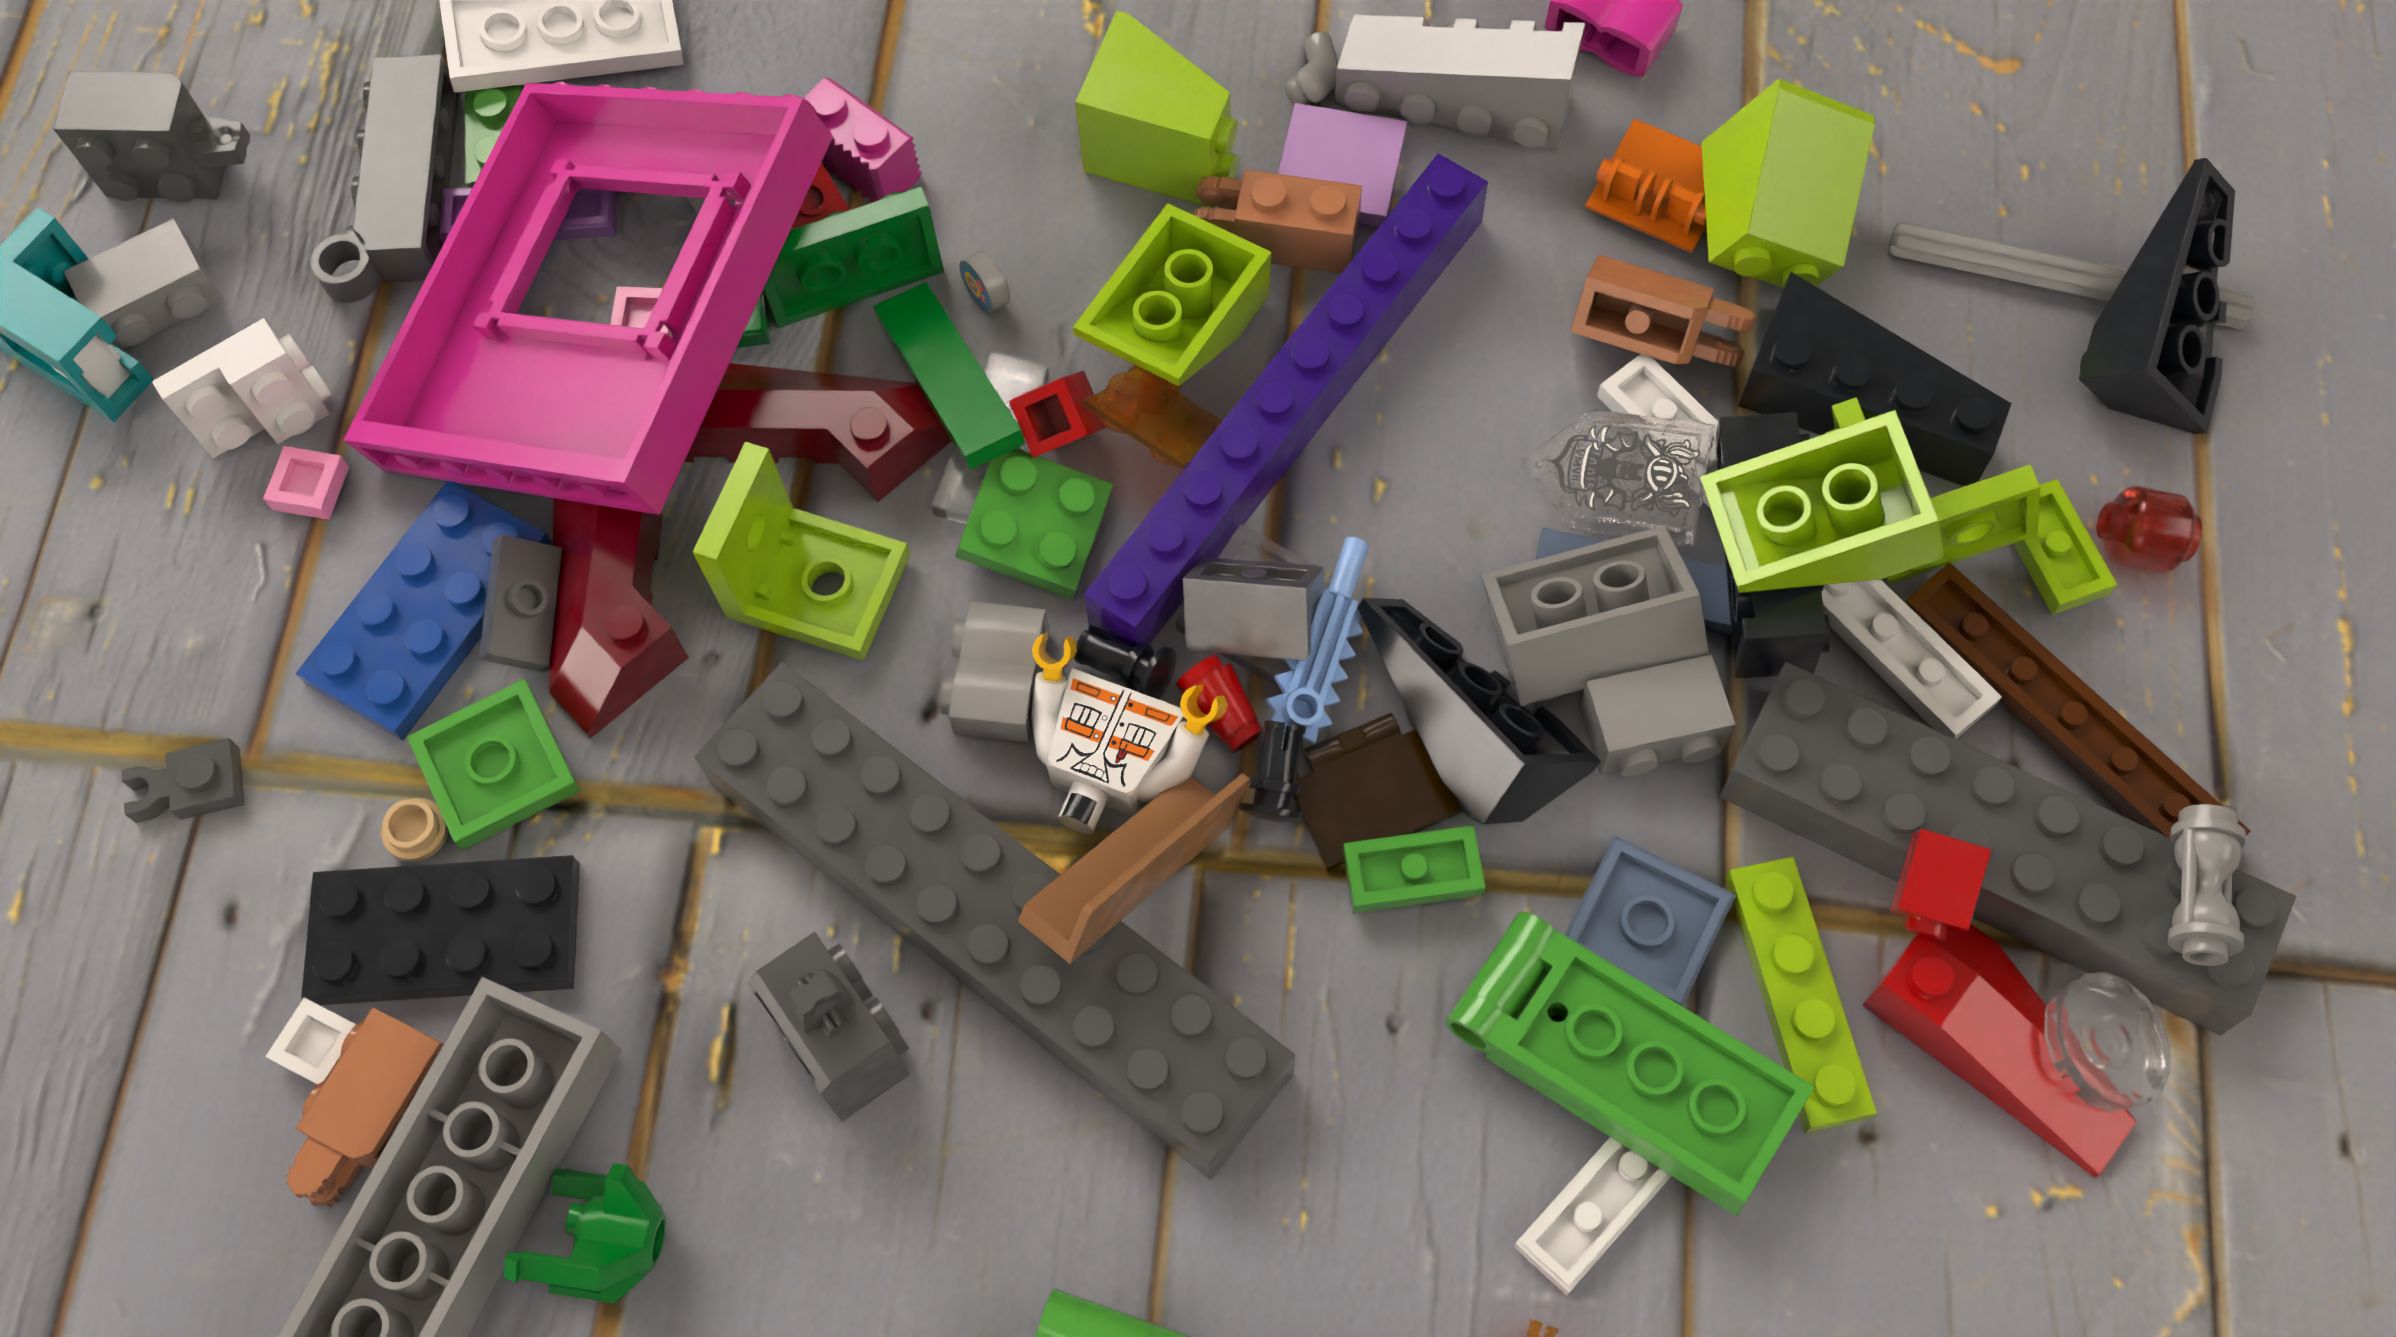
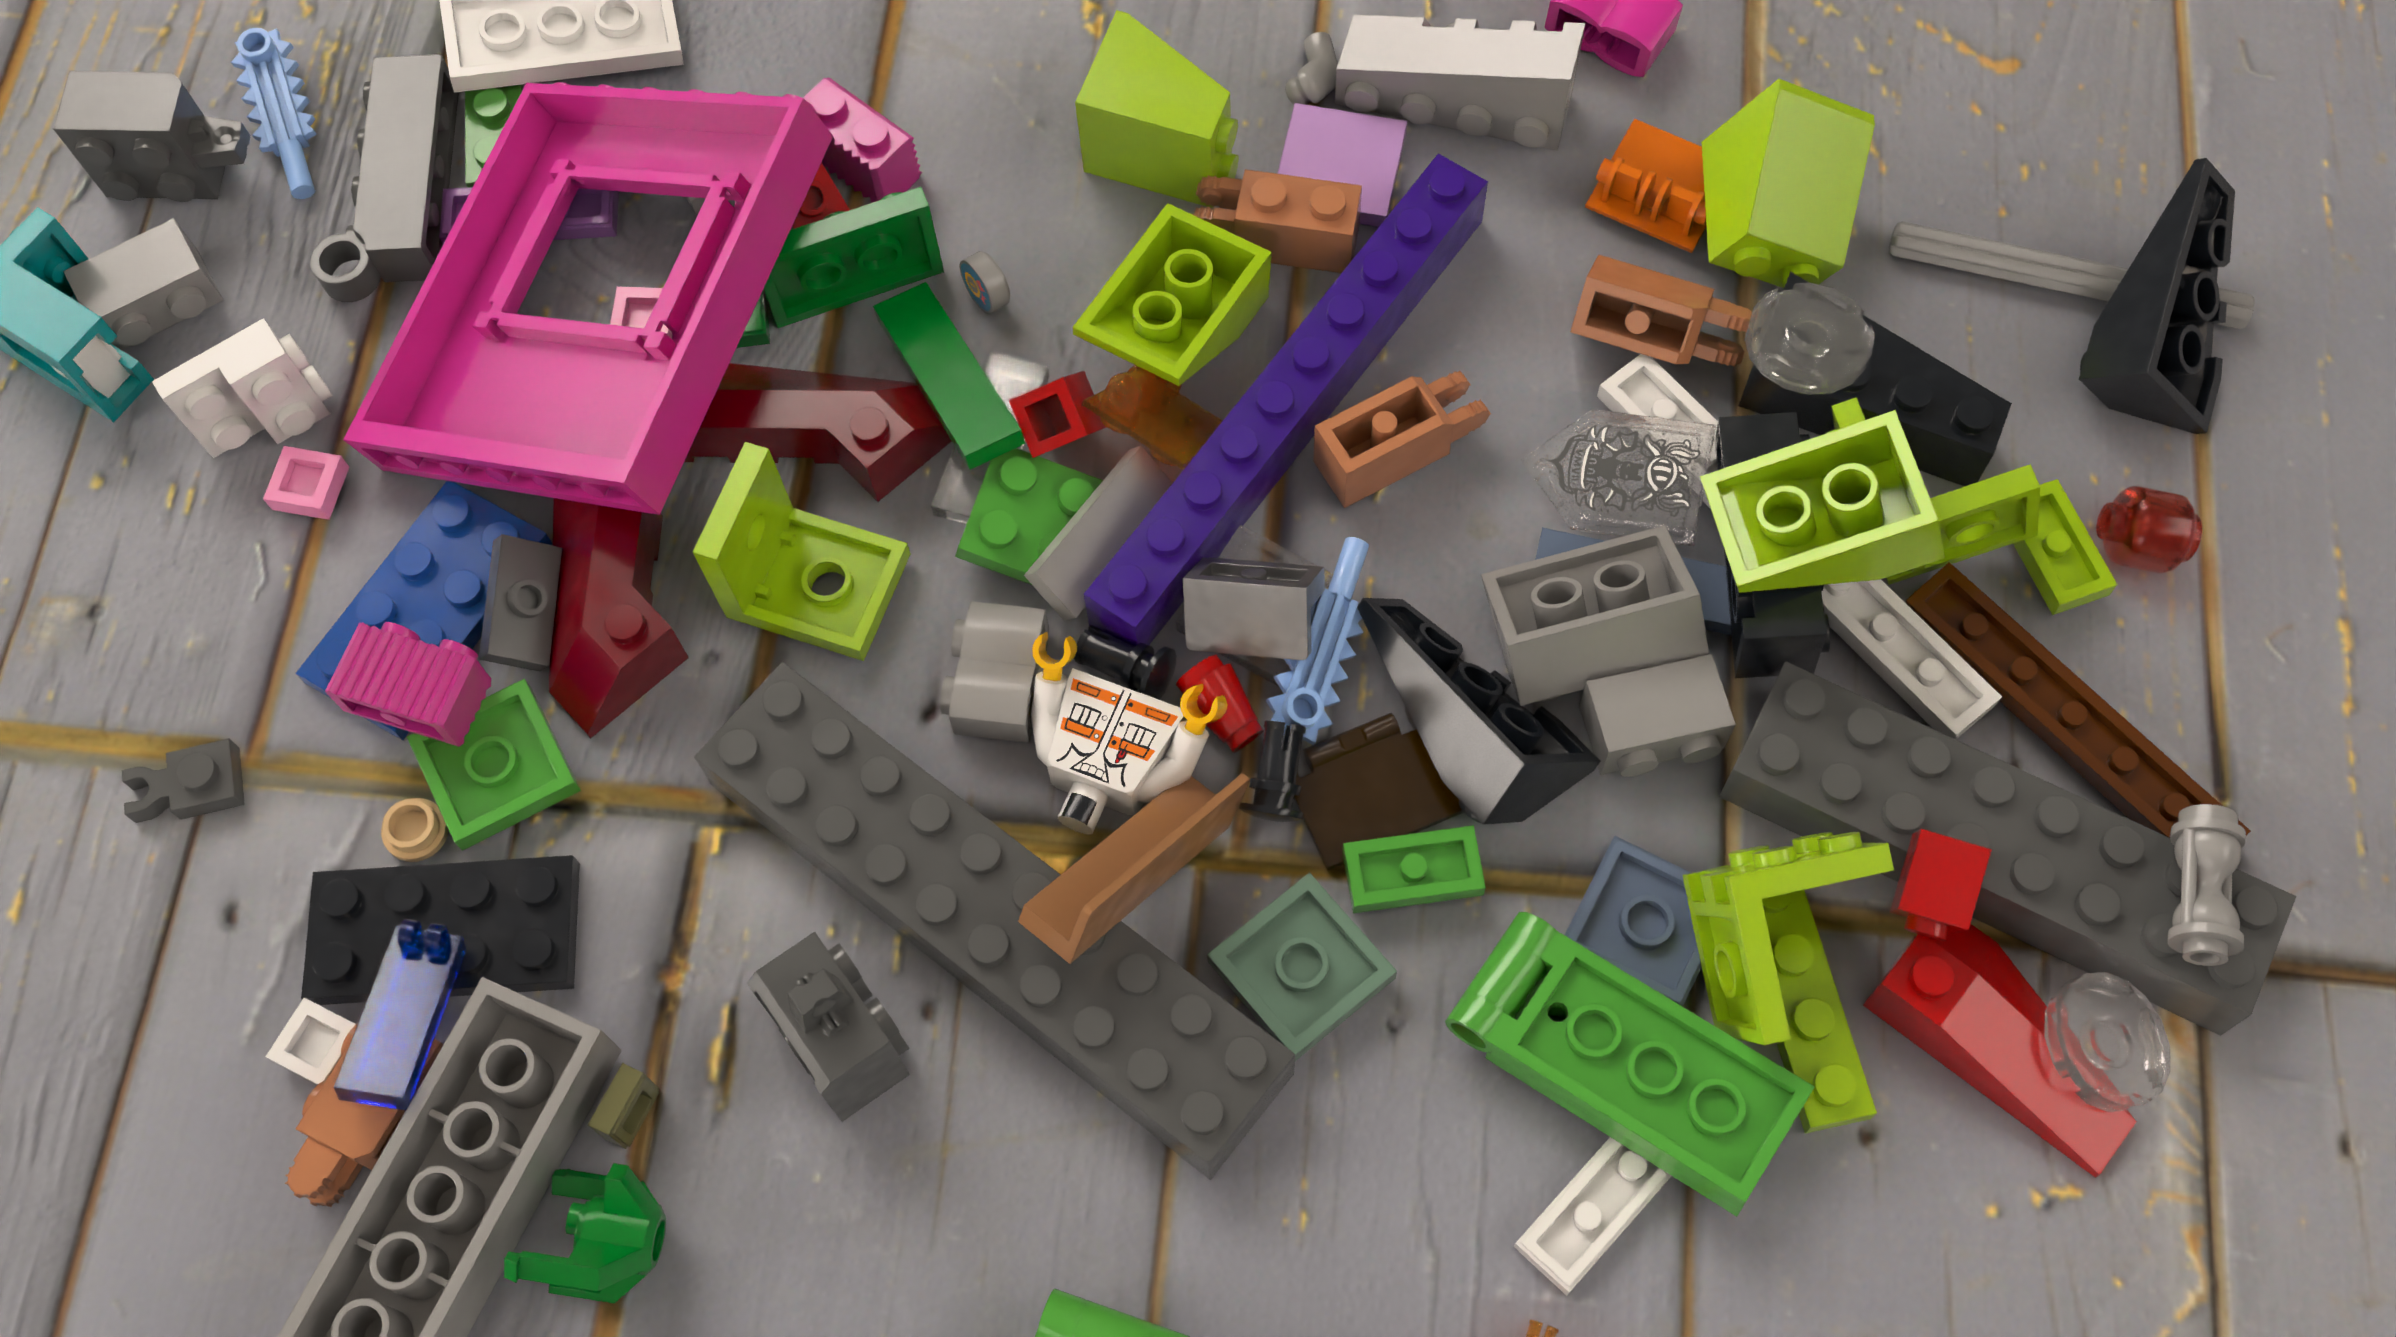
none -> light blue piece [231,28,317,199]
none -> dark pink brick [325,622,491,747]
none -> clear blue hinge [334,919,466,1111]
none -> olive tile [588,1063,660,1149]
none -> light grey tile [1024,446,1172,621]
none -> sand green plate [1207,872,1397,1061]
none -> nougat hinge [1313,371,1491,508]
none -> lime bracket [1682,832,1894,1045]
none -> clear tile [1744,283,1875,395]

